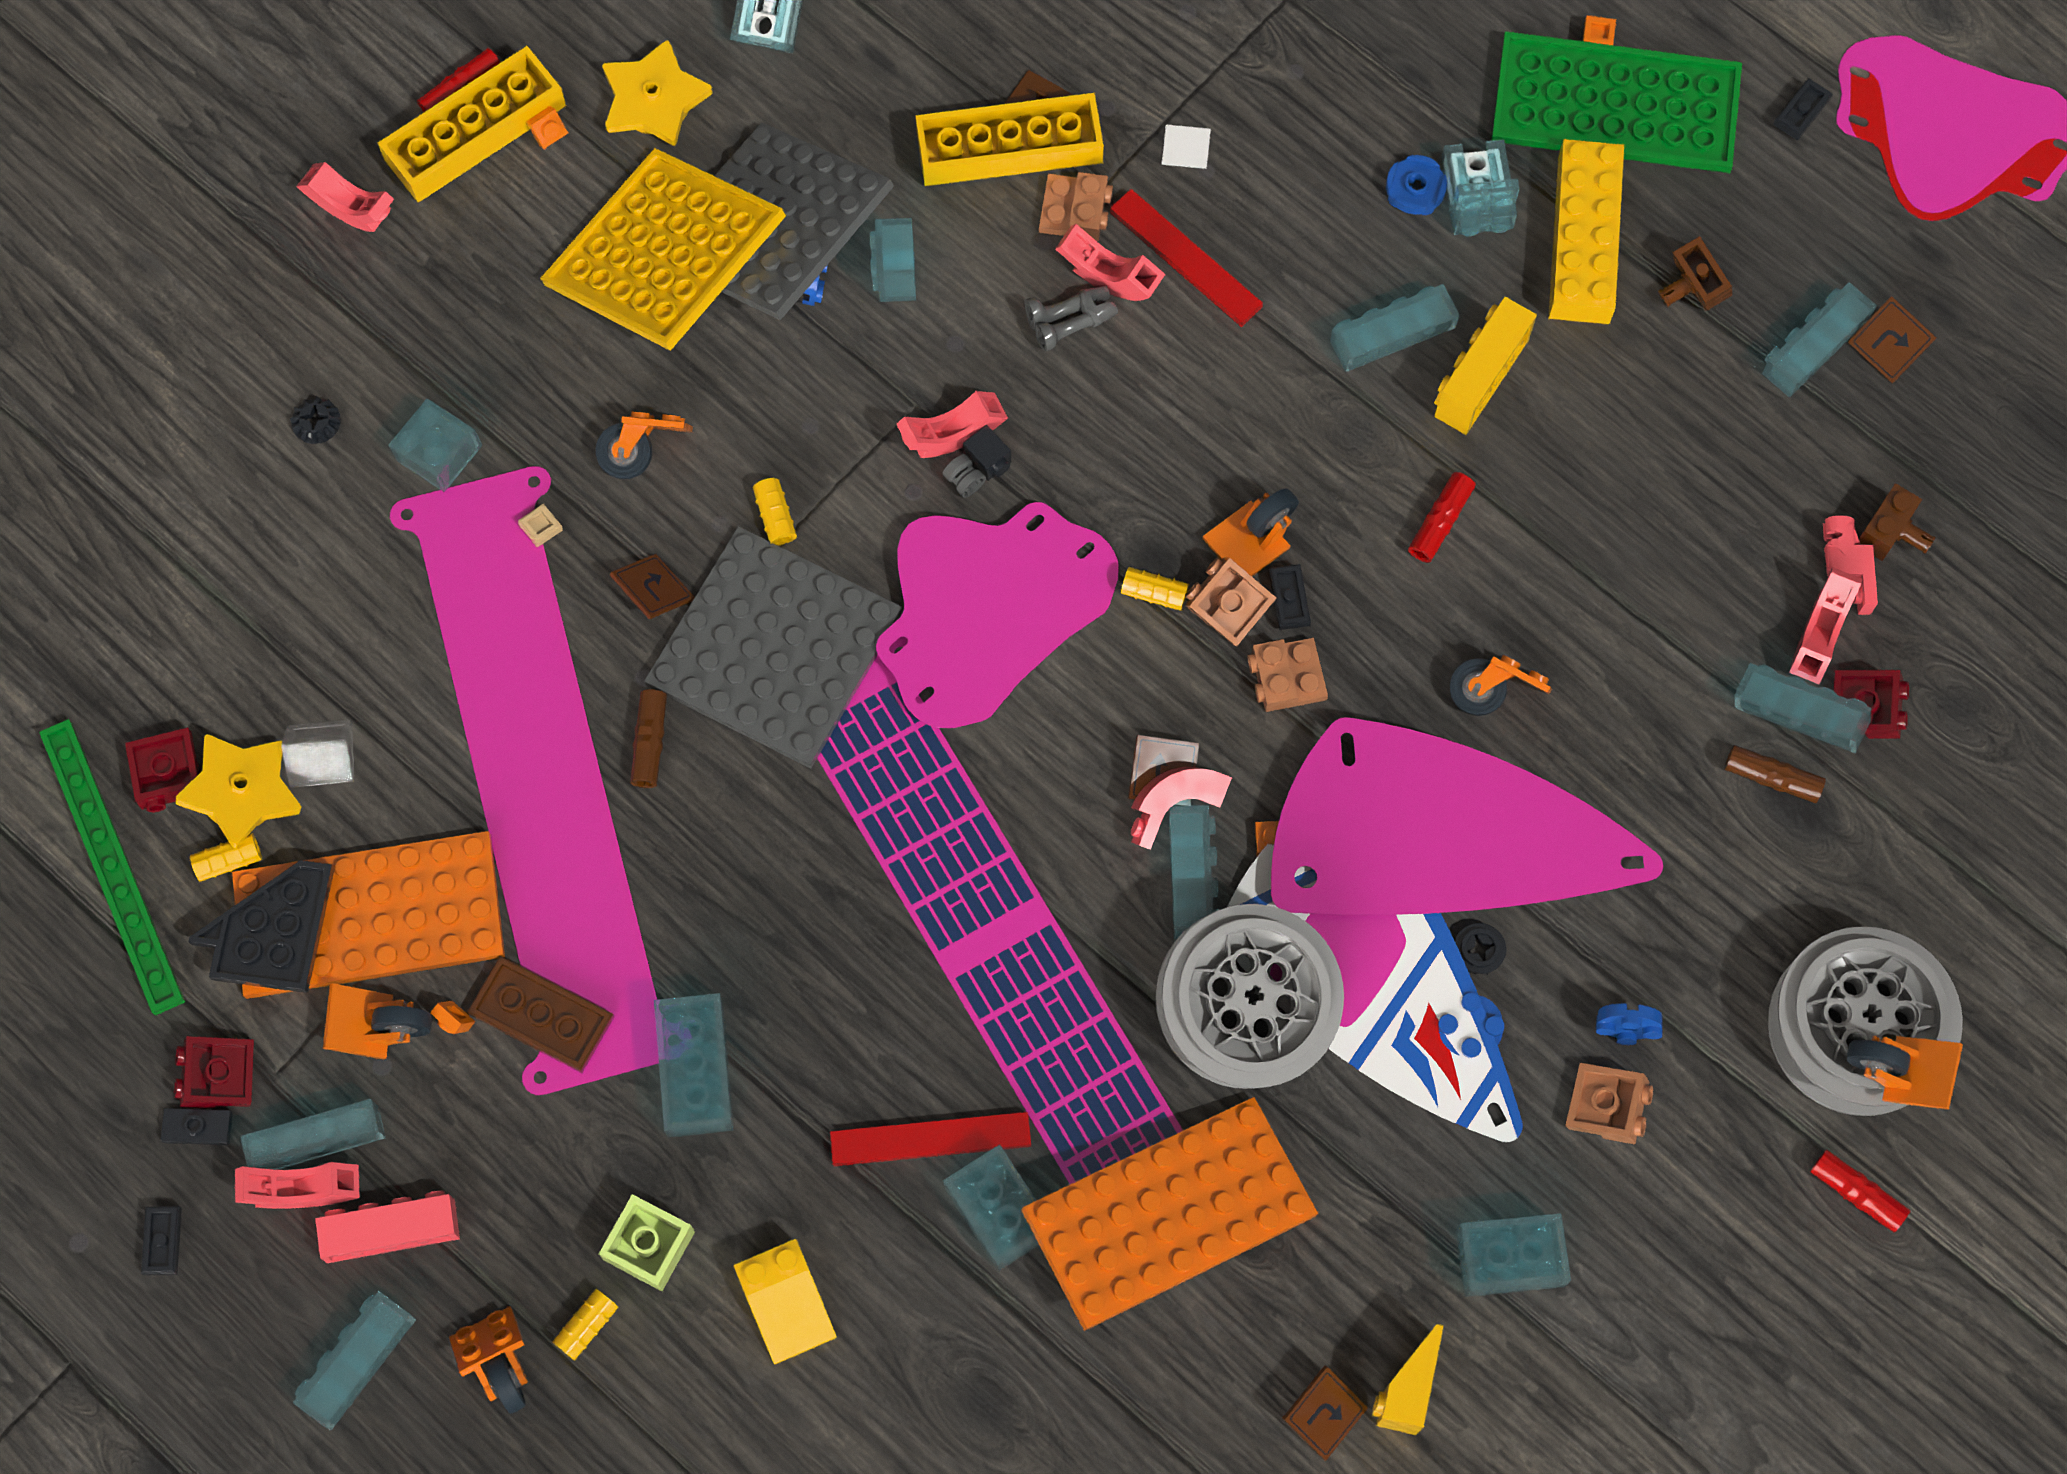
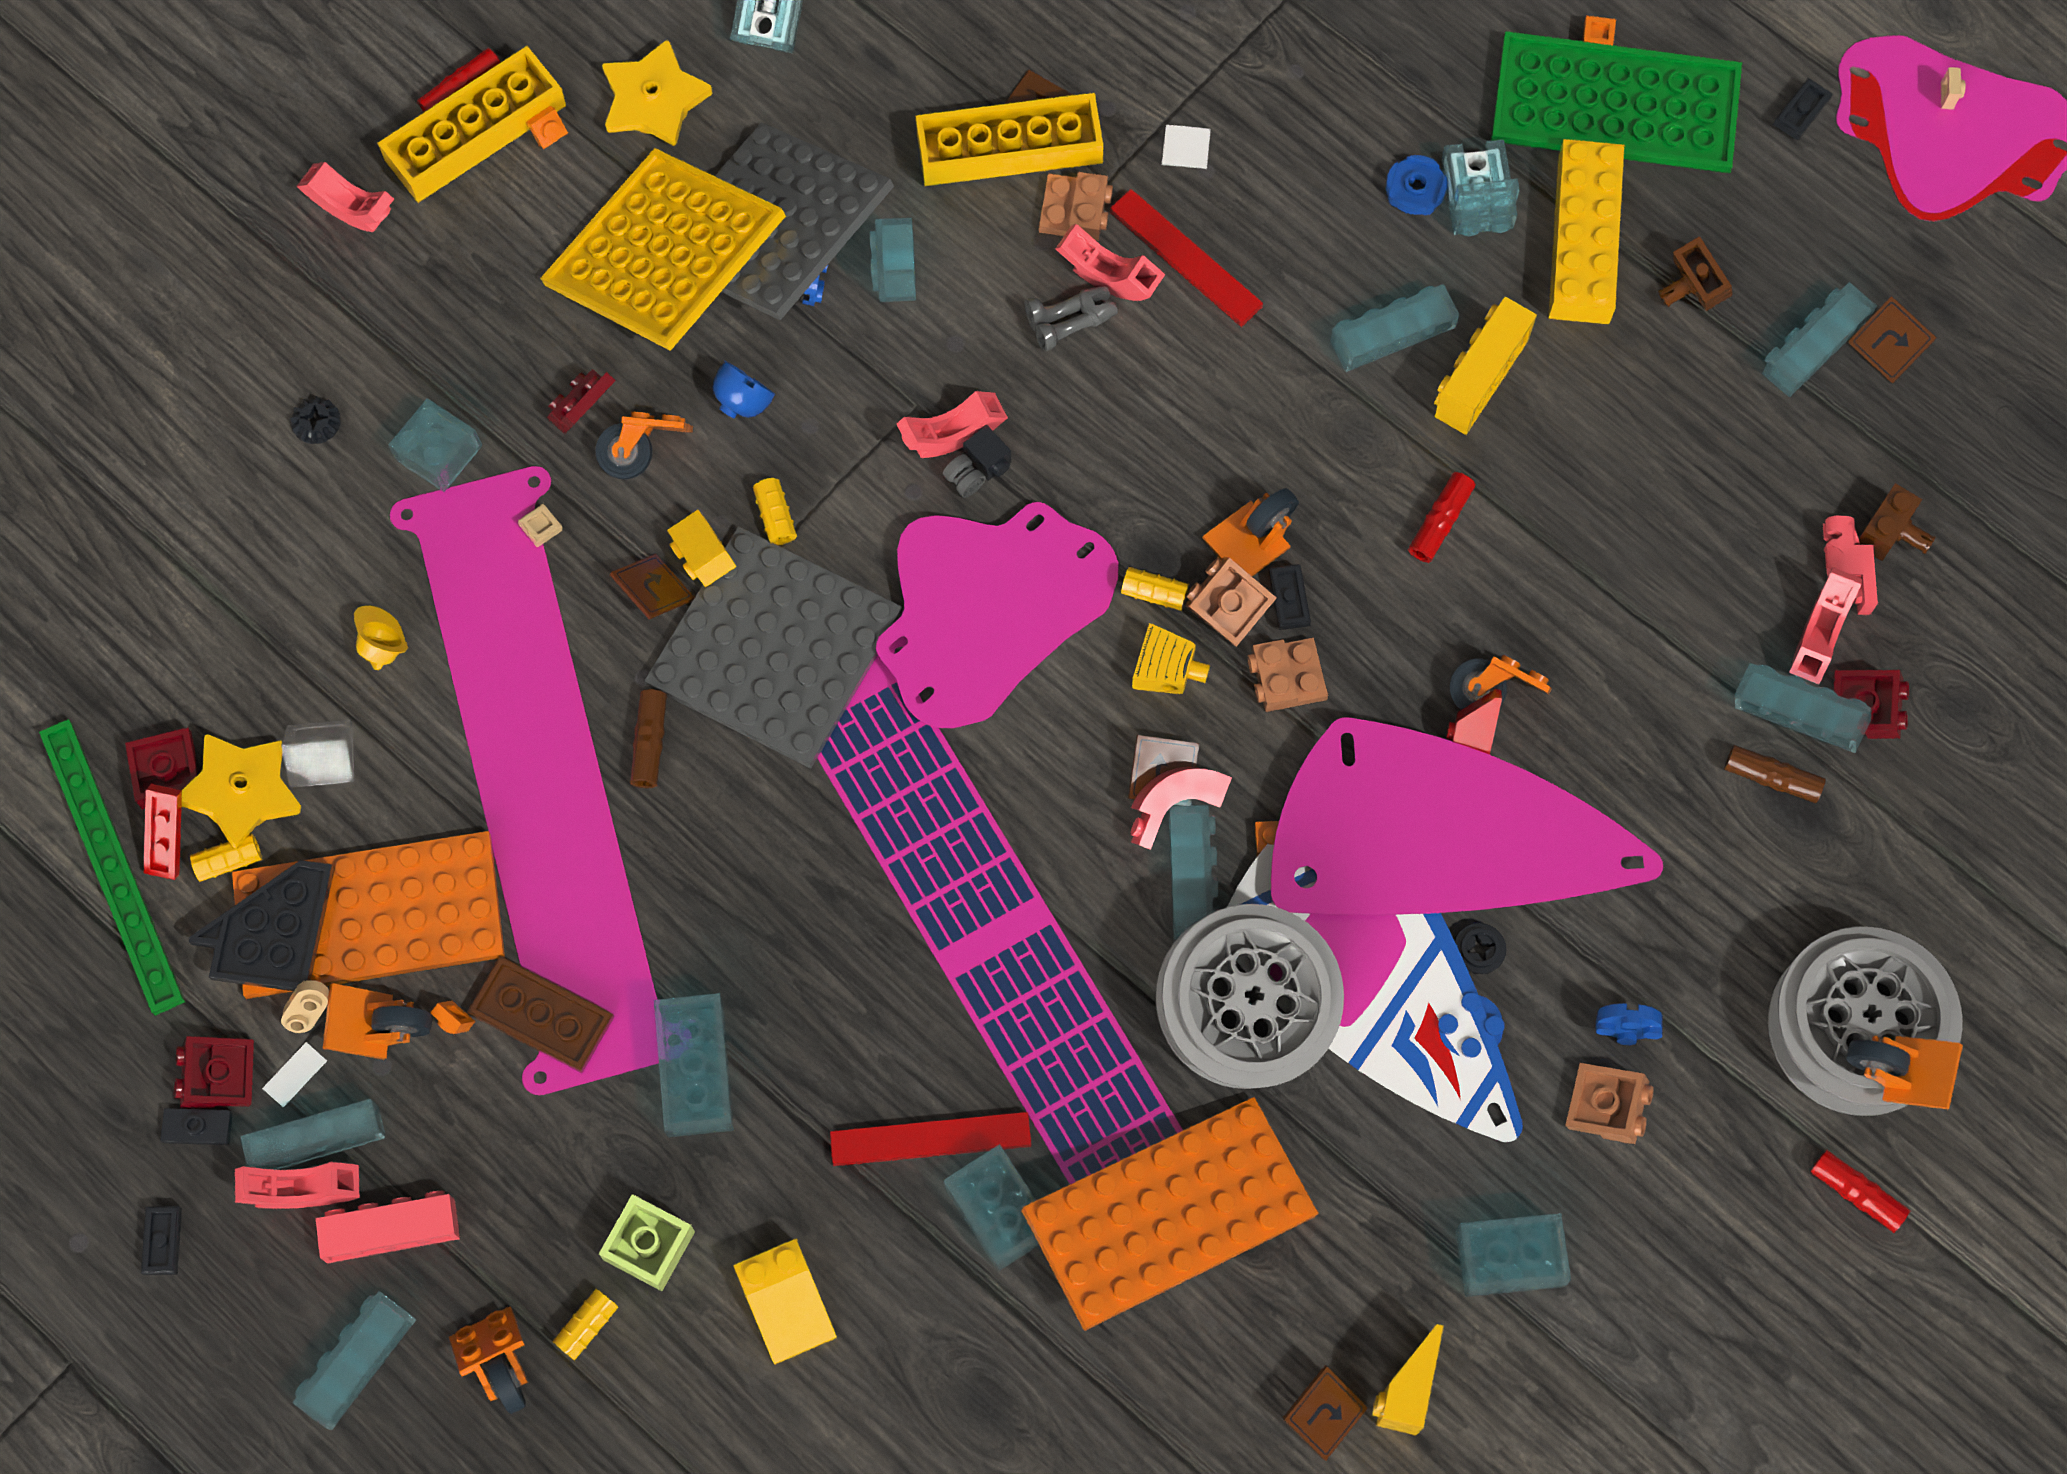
none -> plate [144,784,182,880]
none -> white sticker [262,1042,327,1107]
none -> tan plate [281,980,329,1033]
none -> yellow piece [354,606,408,671]
none -> dark red plate [547,369,616,434]
none -> yellow brick [667,509,737,587]
none -> blue cylinder [713,361,775,419]
none -> yellow torso [1132,623,1210,694]
none -> slope [1446,689,1502,755]
none -> tan plate [1941,67,1965,109]

